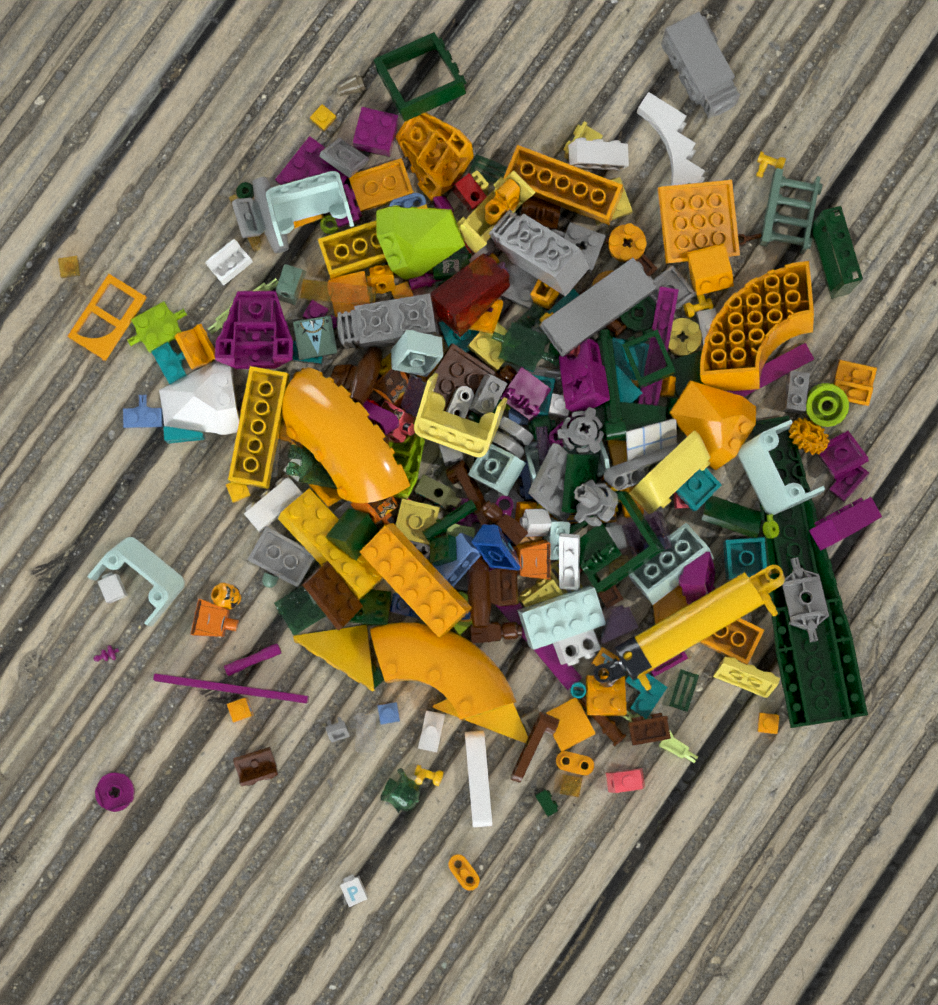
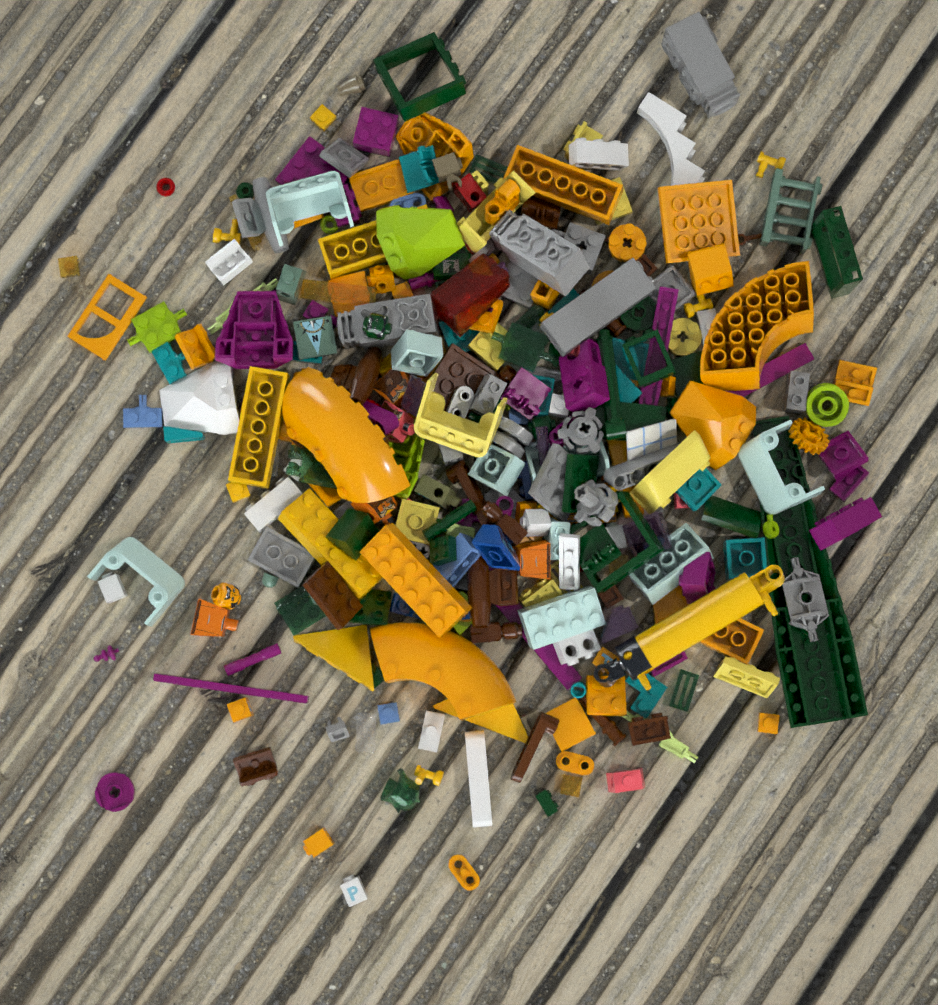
none -> red plate [156,178,175,197]
none -> yellow piece [213,219,241,245]
none -> light orange brick [303,827,334,858]
none -> dark green head [362,313,392,340]
none -> teal hinge [399,145,439,193]
none -> dark tan brick [432,152,463,191]

